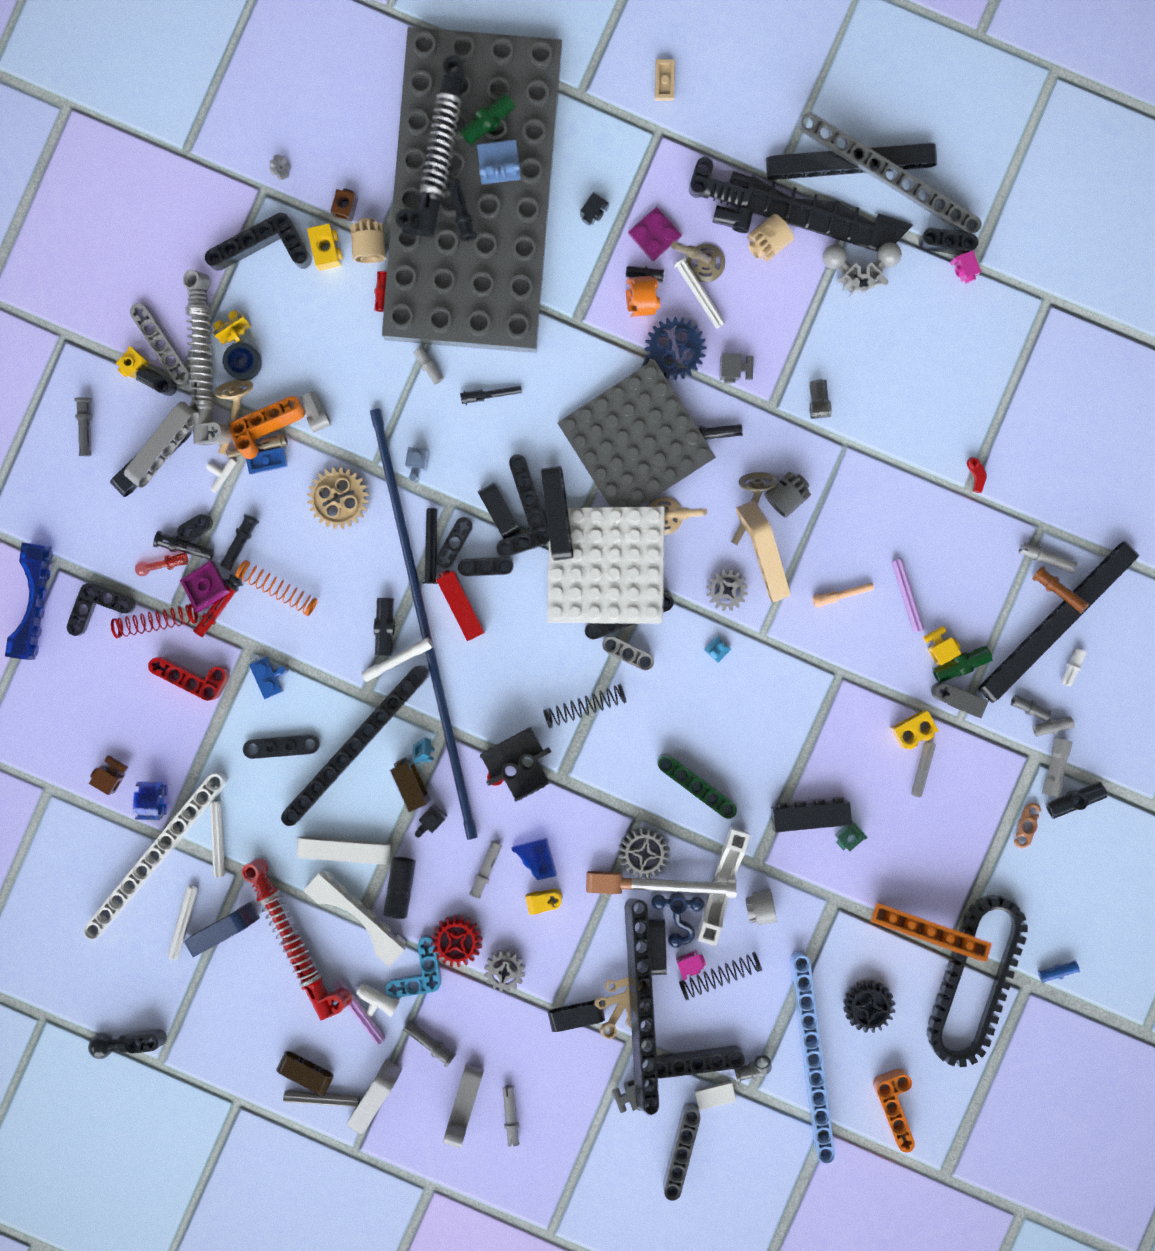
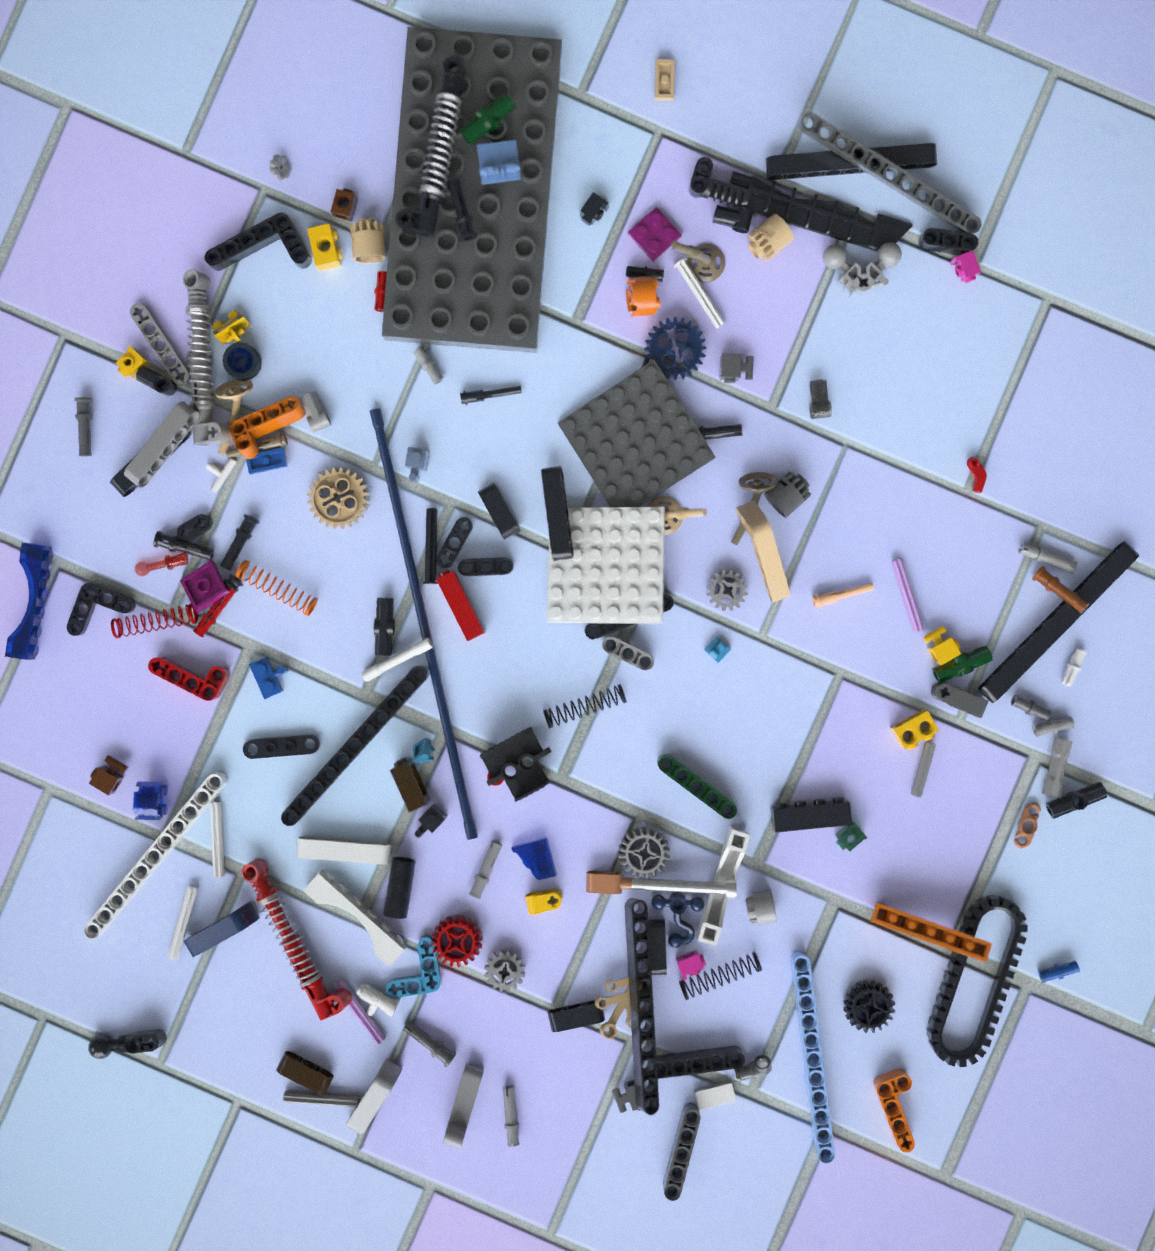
black beam [496,454,550,558] -> none

